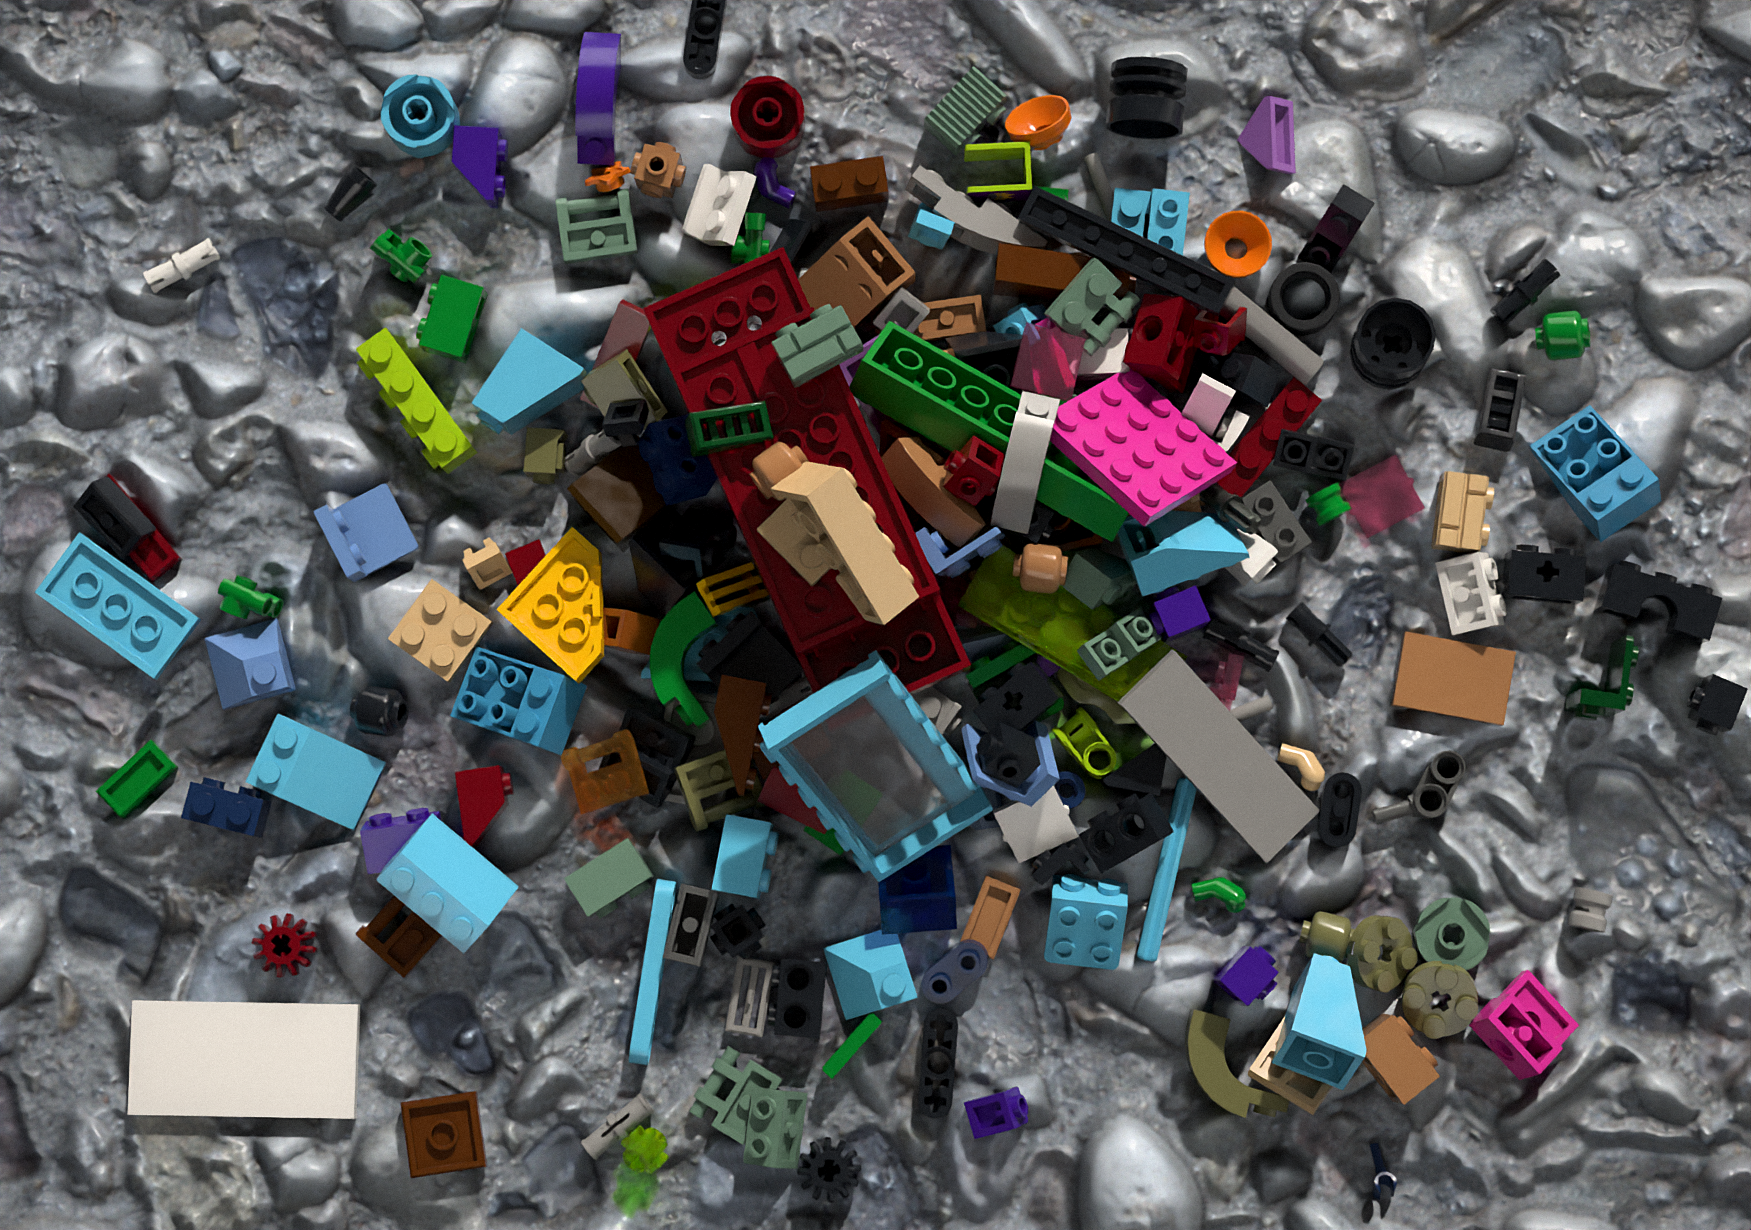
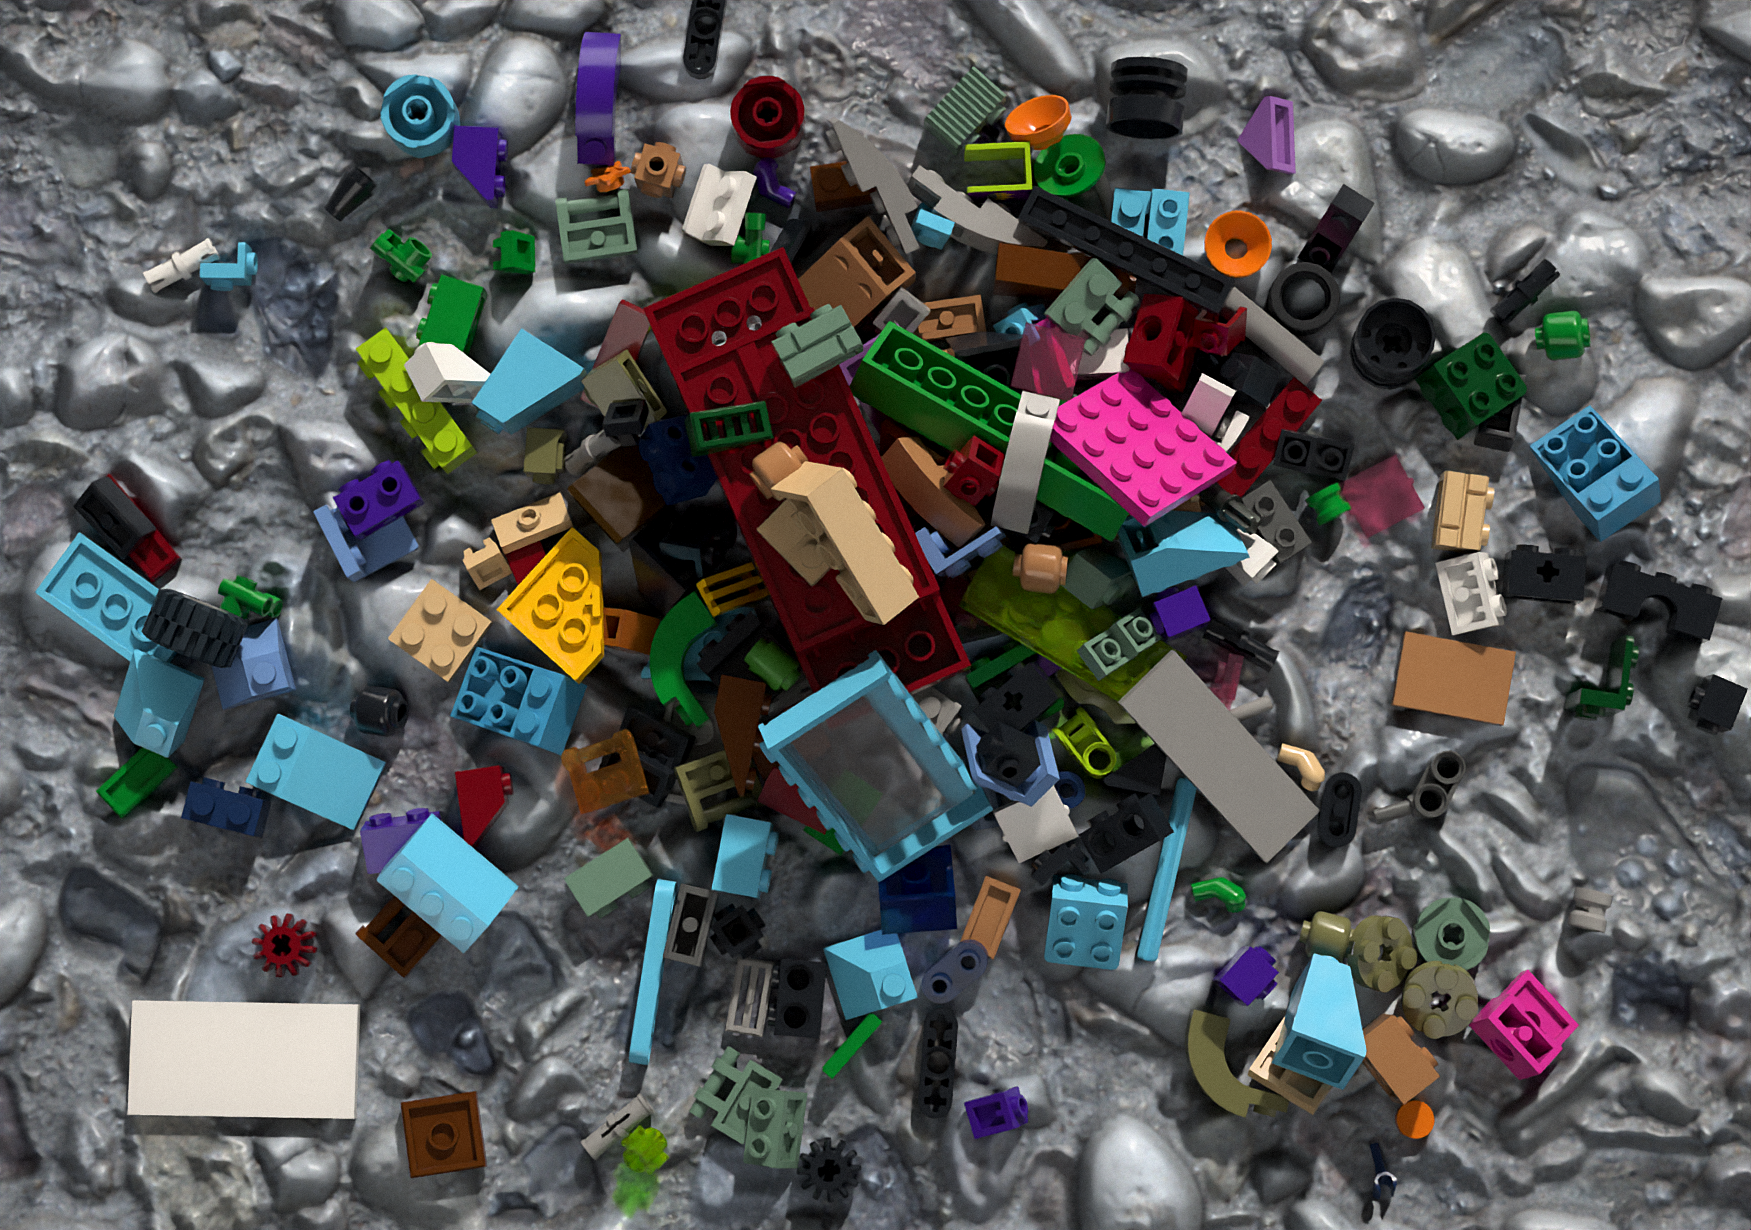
black axle [1286,602,1353,667] -> none
none -> medium azure slope [114,649,205,758]
none -> black wheel [141,589,248,668]
none -> medium azure bracket [200,242,258,291]
none -> dark purple brick [333,460,425,541]
none -> white slope [404,342,490,403]
none -> tan plate [491,492,574,554]
none -> green tile [493,230,536,274]
none -> bright green brick [744,638,801,692]
none -> light grey slope [826,117,920,254]
none -> green dish [1034,134,1106,198]
none -> orange tile [1395,1100,1435,1139]
none -> dark green bracket [1415,333,1527,440]

